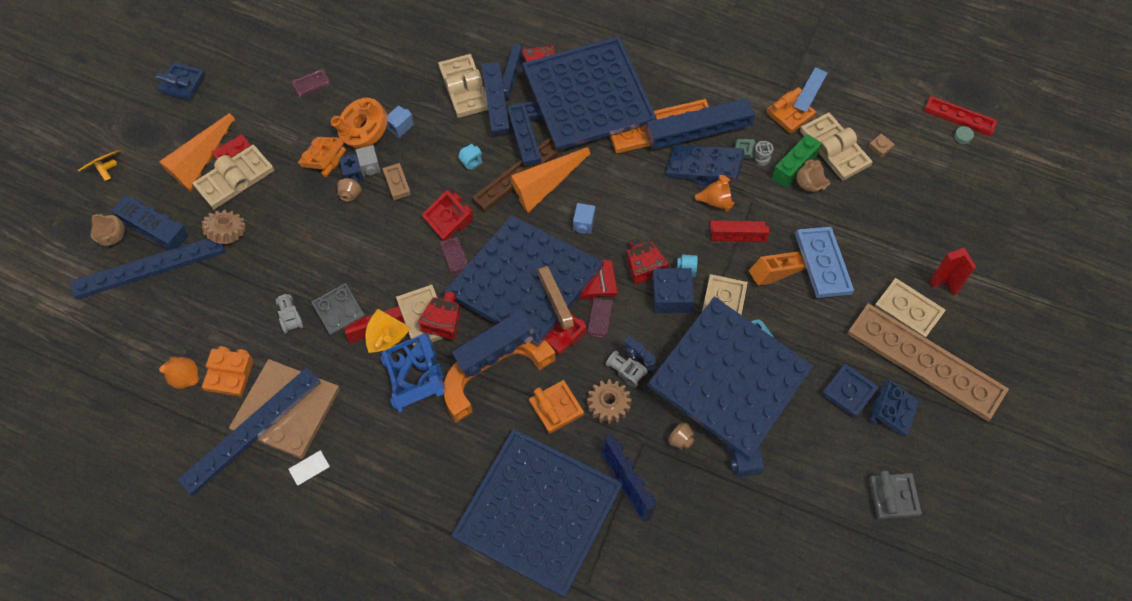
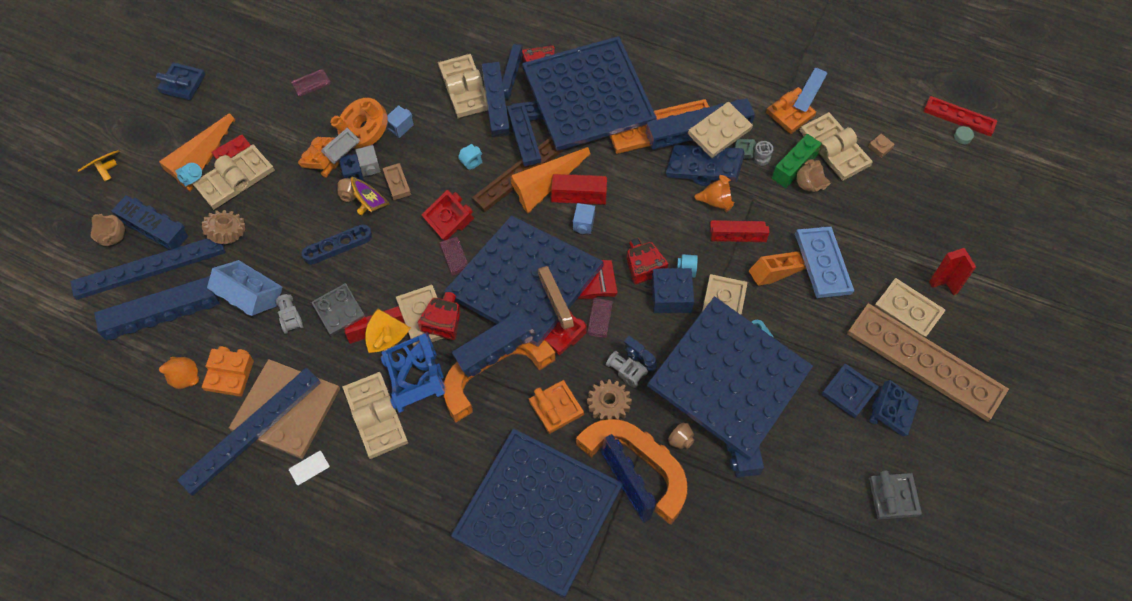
none -> dark blue brick [94,276,220,340]
none -> medium azure plate [175,163,202,186]
none -> medium blue brick [207,260,282,316]
none -> dark blue beam [301,224,372,265]
none -> light grey tile [321,128,360,164]
none -> tan plate [343,372,408,459]
none -> shield [351,177,390,215]
none -> red panel [552,174,607,205]
none -> orange arch [576,419,687,525]
none -> tan plate [688,101,753,158]

